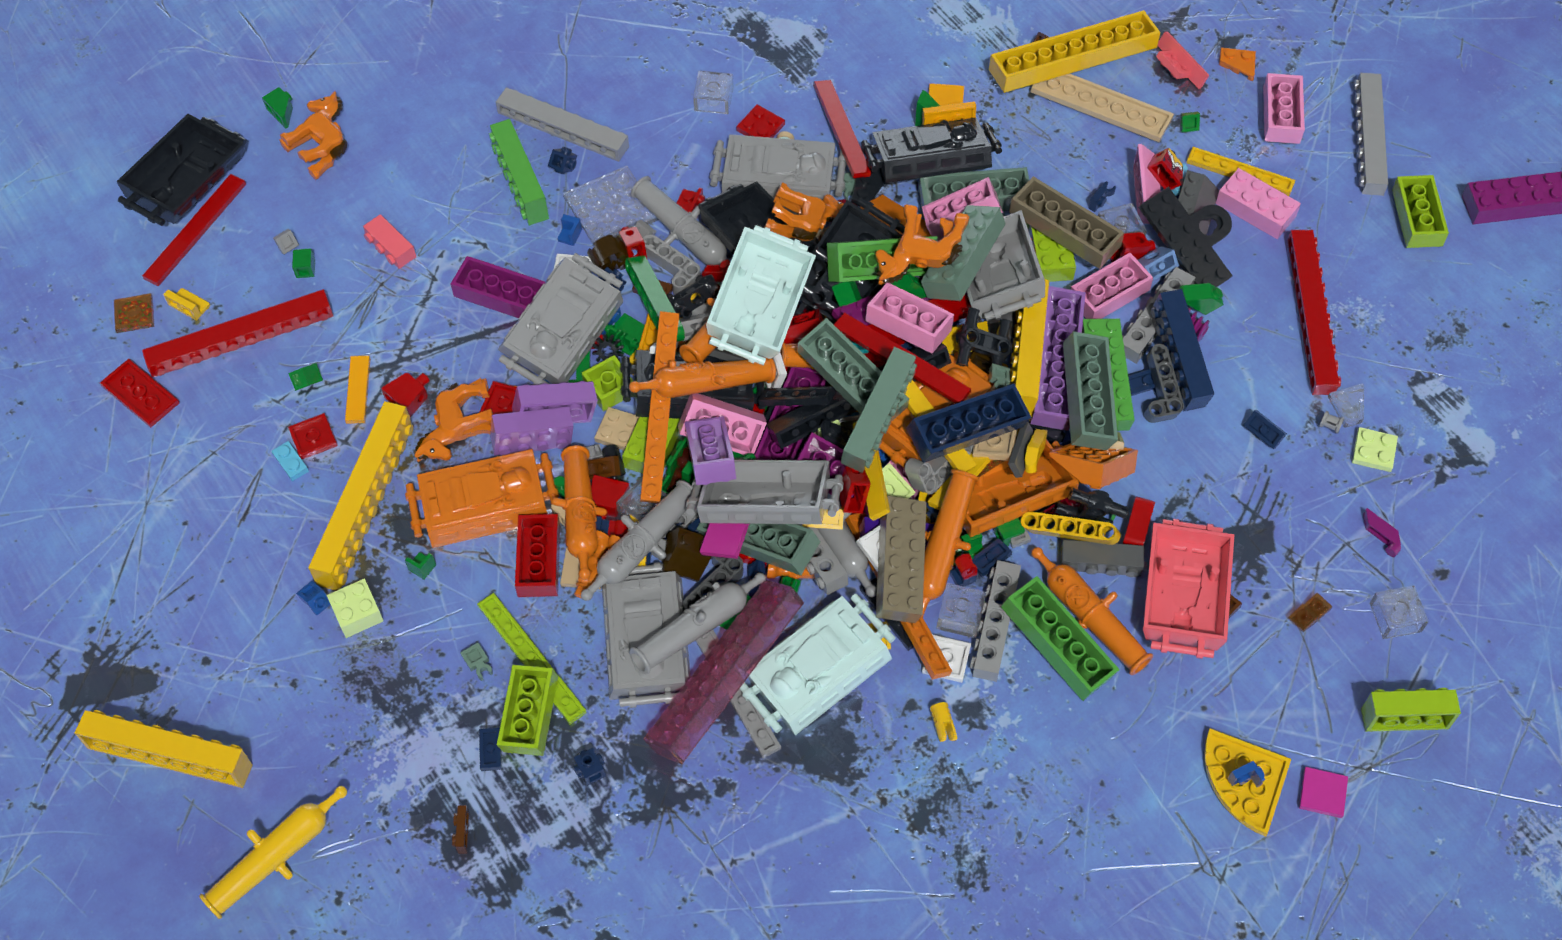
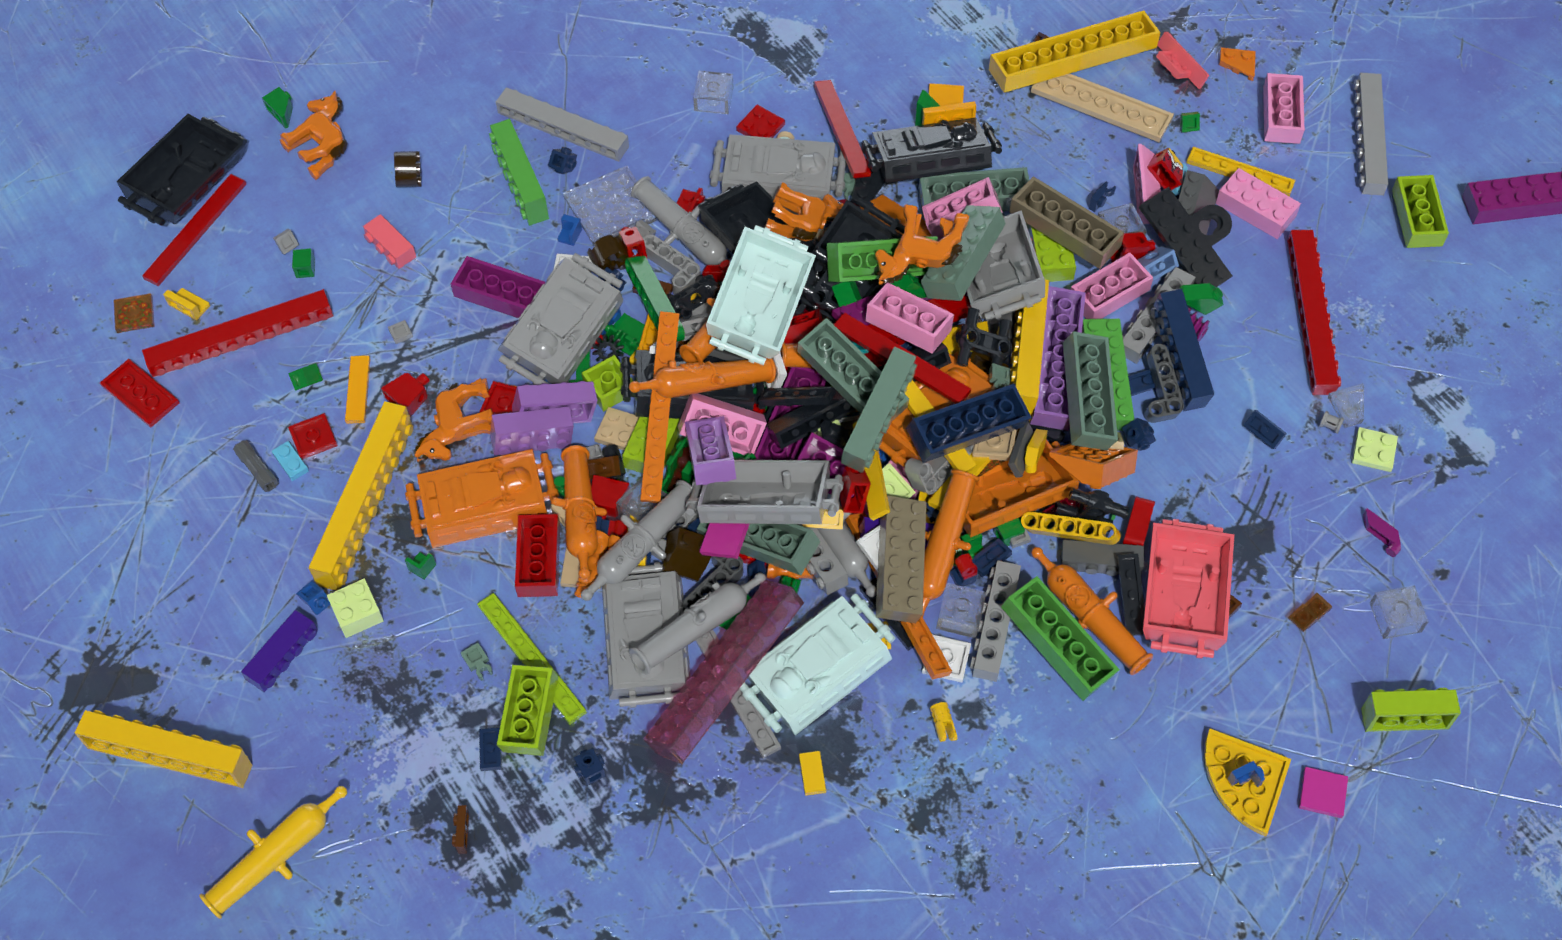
none -> dark grey axle [233,440,279,492]
none -> dark purple brick [241,610,318,692]
none -> light grey tile [388,320,413,344]
none -> dark brown brick [394,151,422,188]
none -> yellow tile [799,751,826,796]
none -> black plate [1117,553,1145,636]
none -> dark blue brick [1122,418,1156,451]

